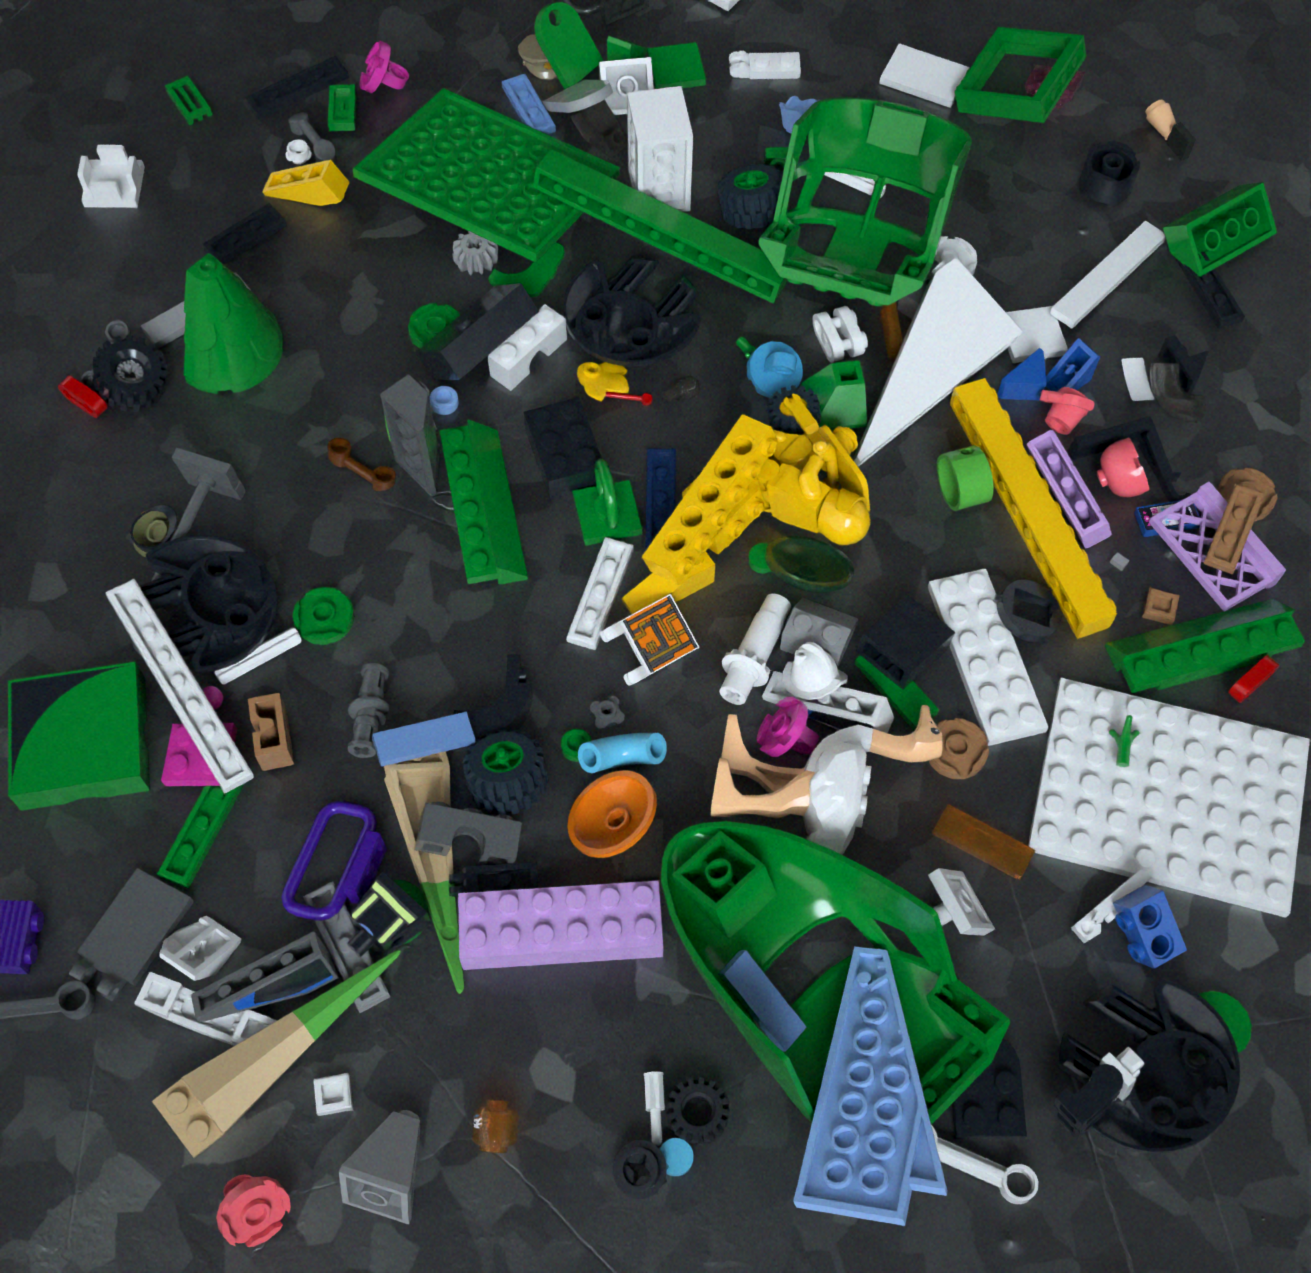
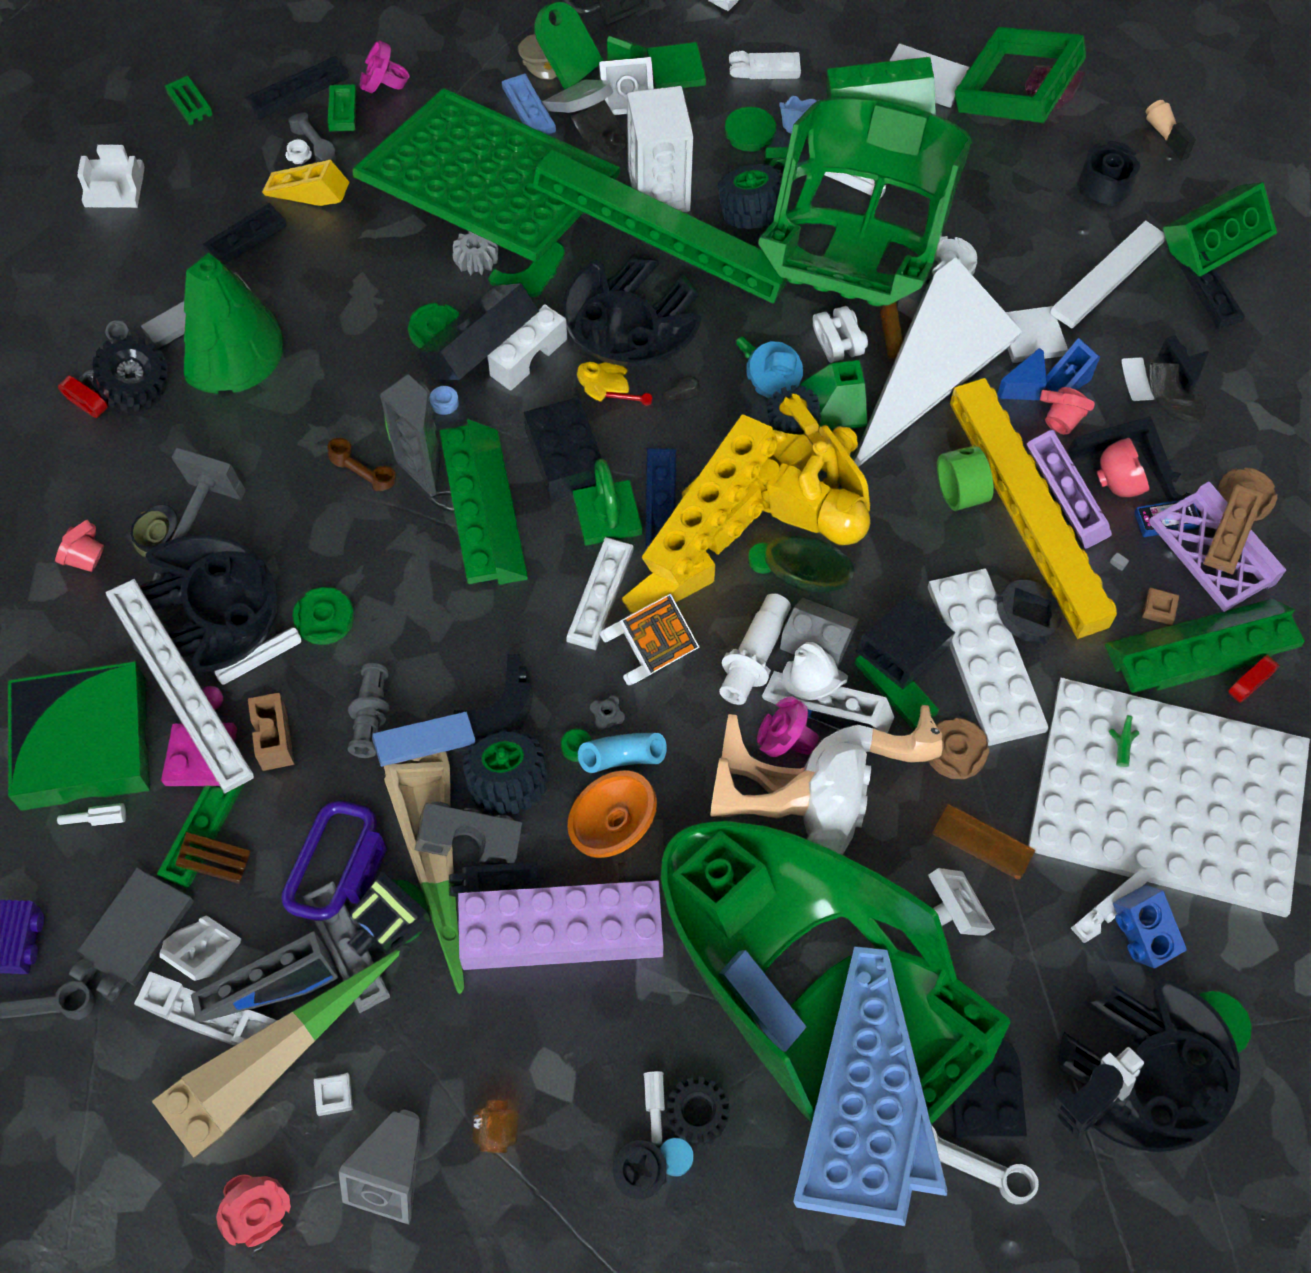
none -> coral piece [55,520,104,572]
none -> white axle [57,803,126,826]
none -> reddish brown tile [175,832,250,884]
none -> green tile [725,107,776,152]
none -> green slope [826,57,936,115]

